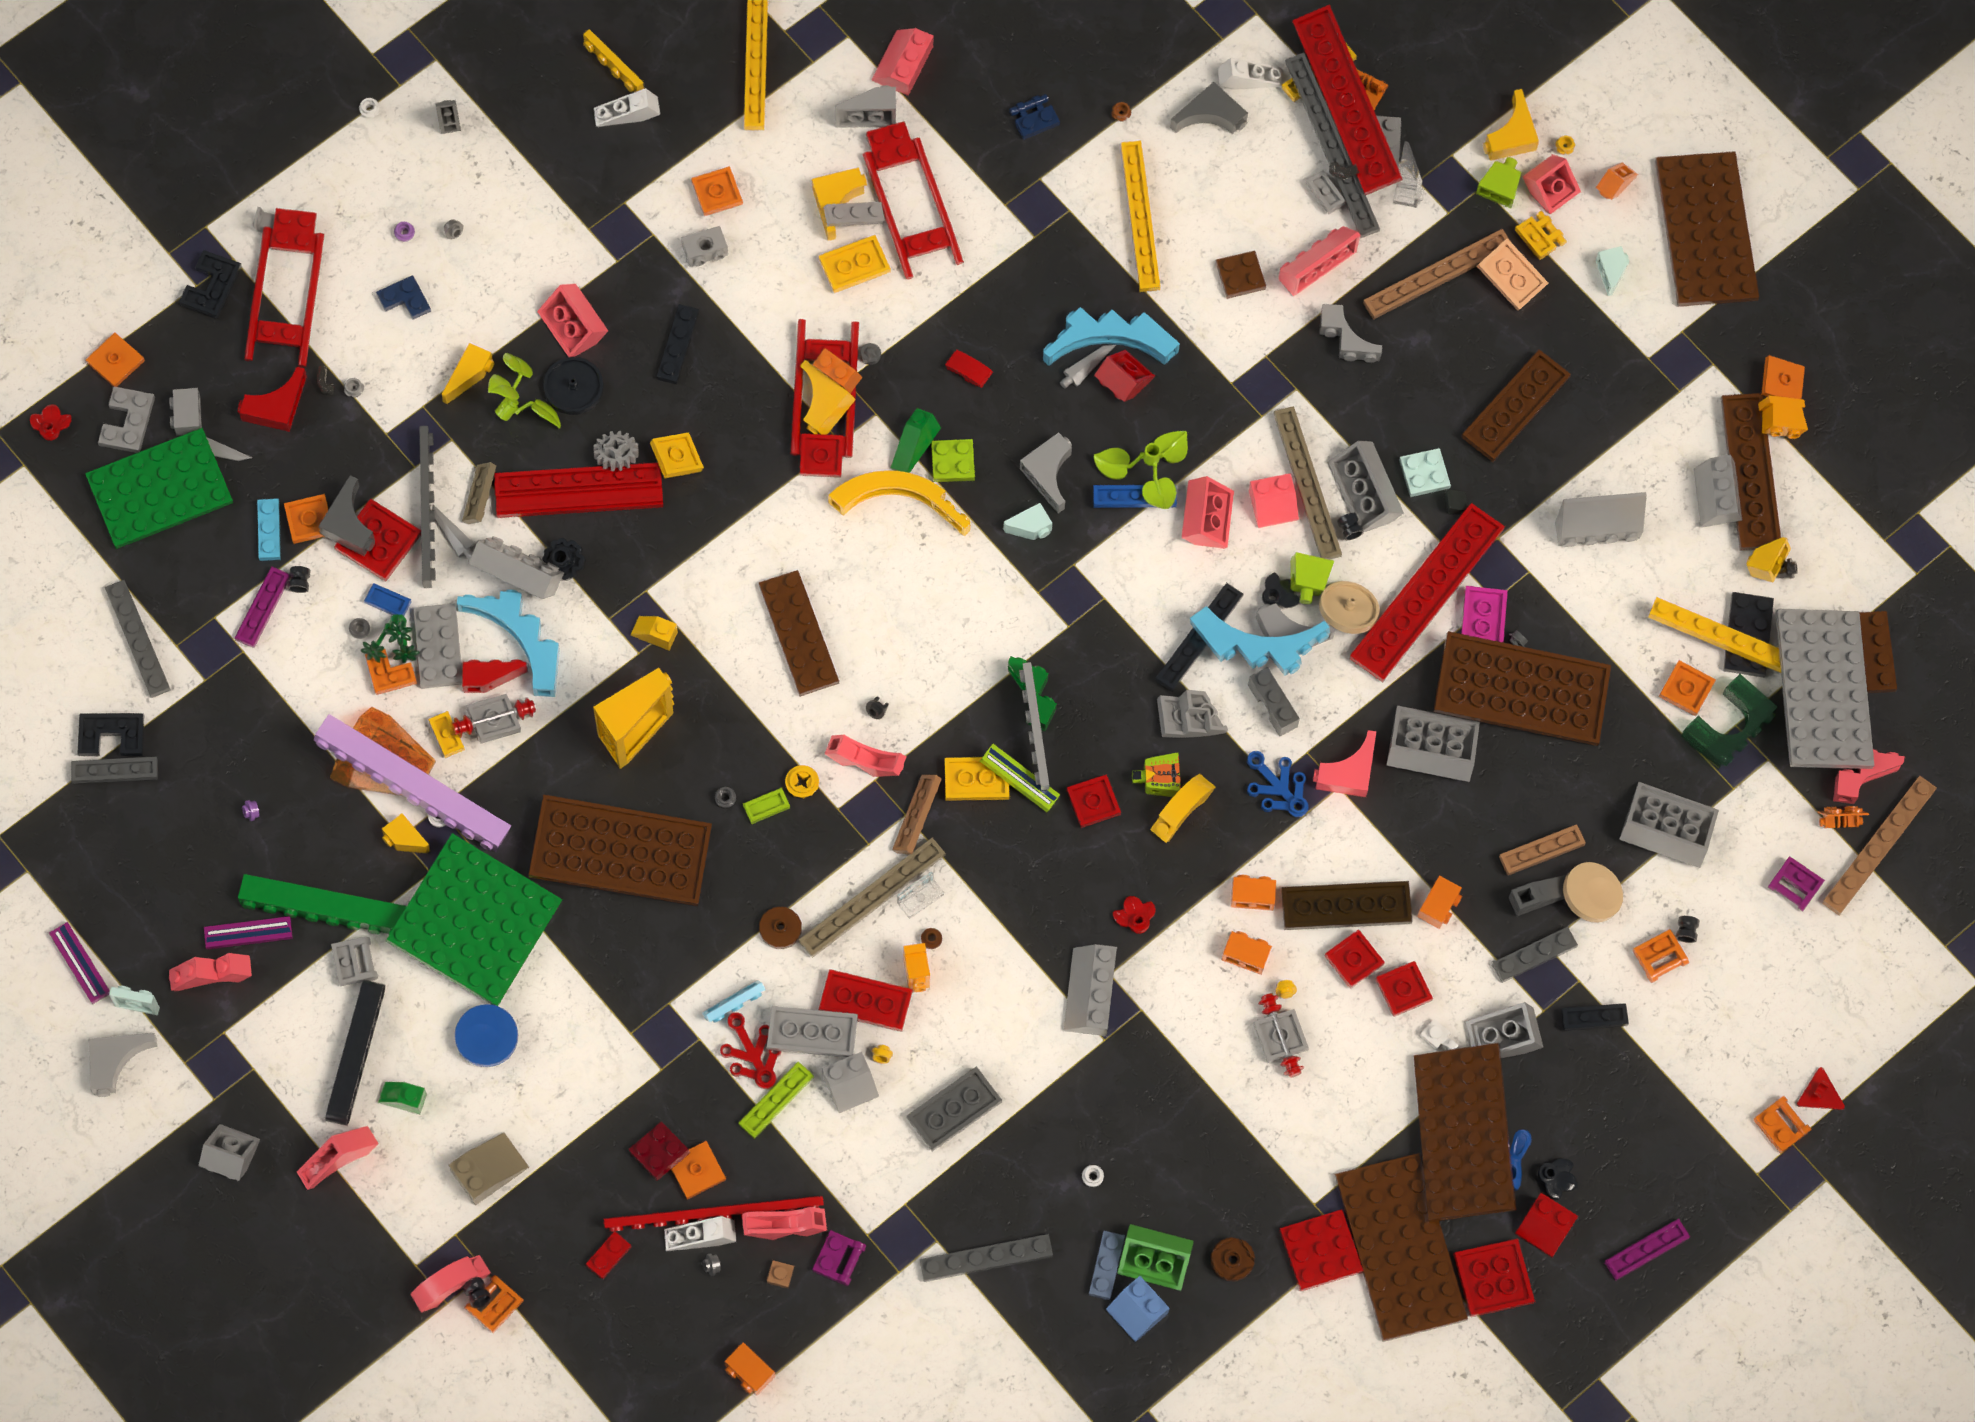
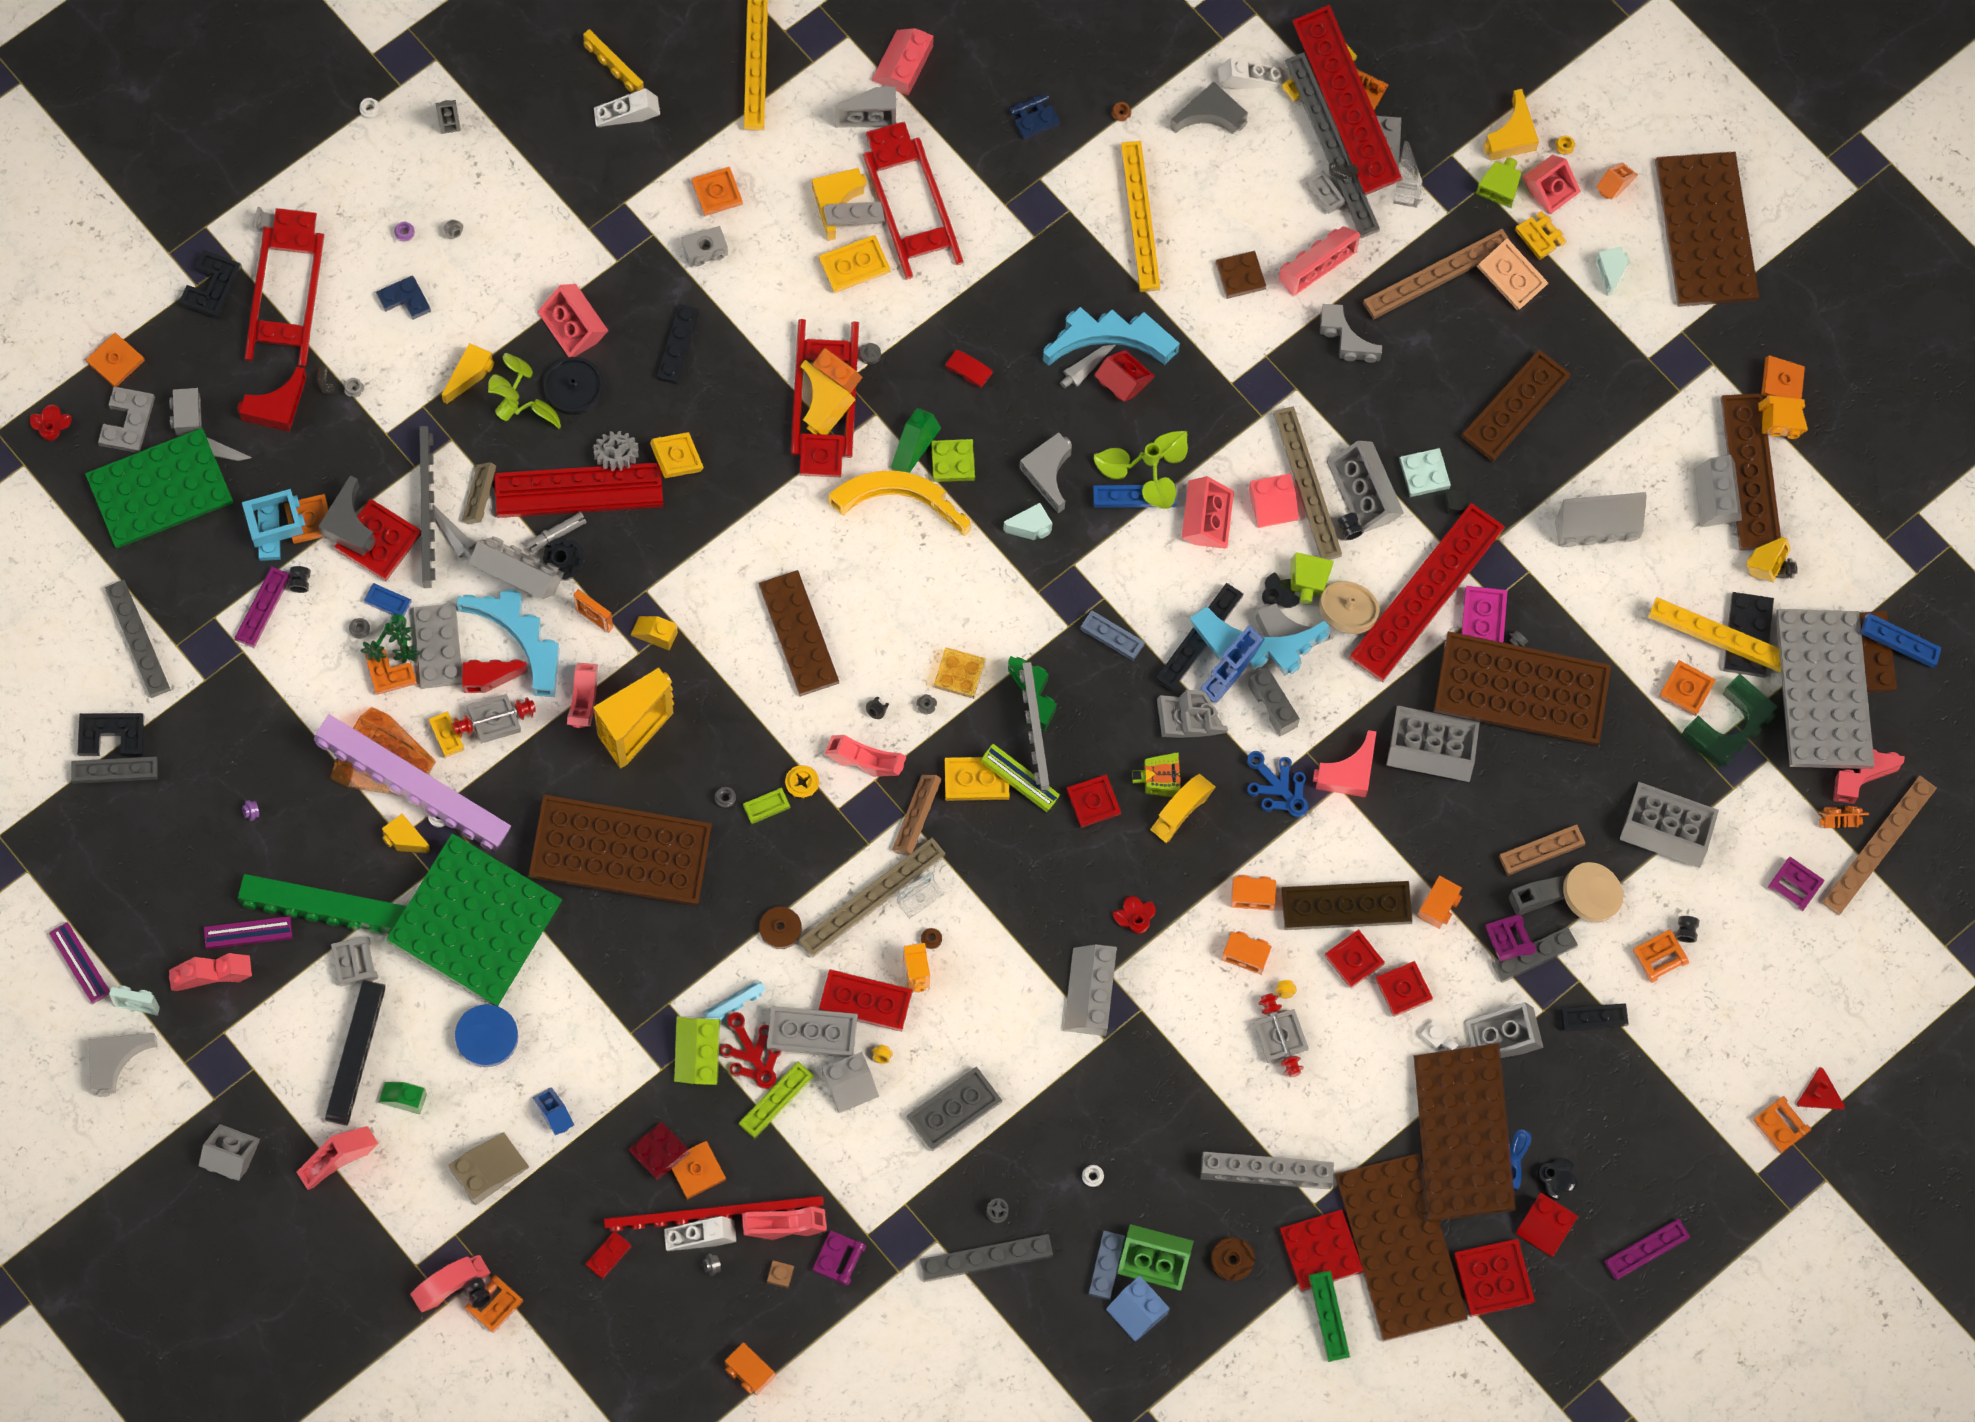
none -> medium azure window [242,489,306,547]
none -> light grey pin [526,512,586,553]
none -> blue slope [533,1087,574,1136]
none -> coral arch [567,662,598,728]
none -> orange plate [573,589,613,633]
none -> lime slope [674,1016,720,1085]
none -> dark grey plate [916,694,937,715]
none -> clear yellow plate [934,647,986,699]
none -> dark grey wheel [987,1198,1009,1224]
none -> sand blue plate [1080,610,1145,661]
none -> blue slope [1200,625,1265,703]
none -> light grey brick [1200,1152,1334,1190]
none -> green tile [1309,1271,1350,1362]
none -> magenta plate [1485,915,1536,962]
none -> blue plate [1860,613,1941,668]

